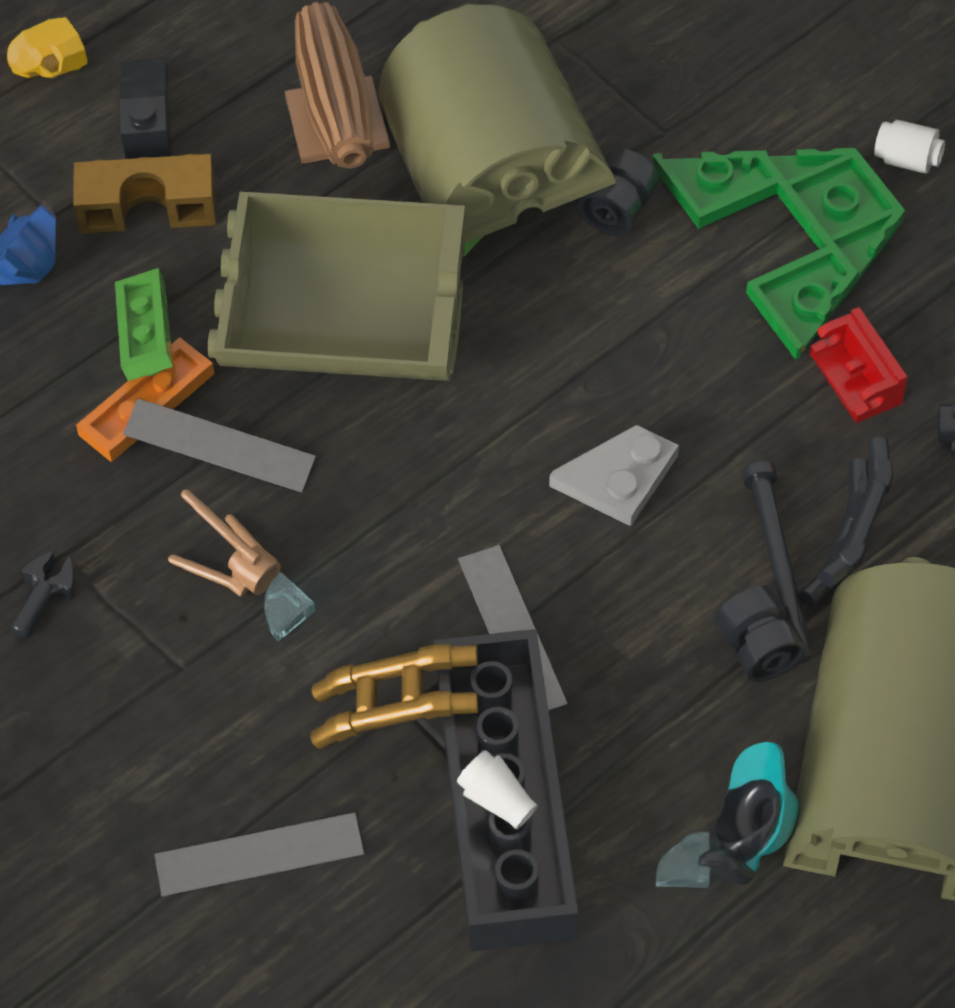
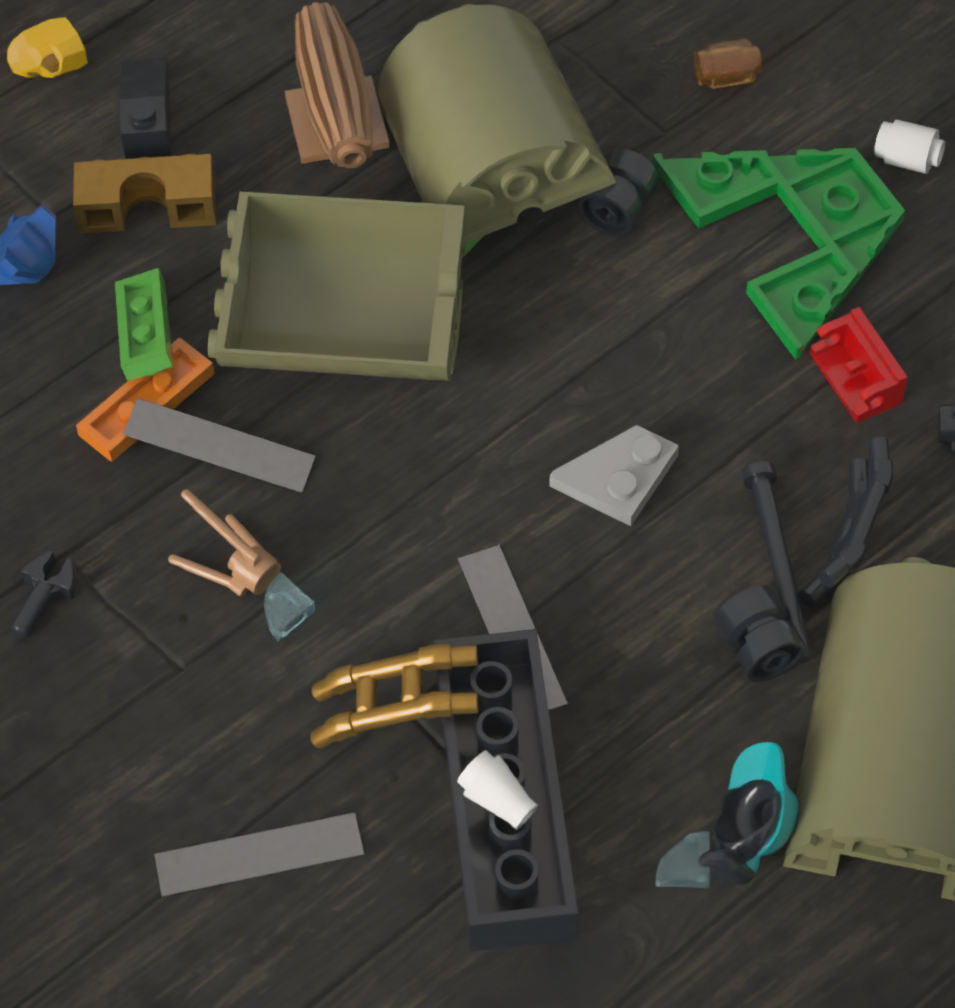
none -> clear orange brick [694,38,762,89]

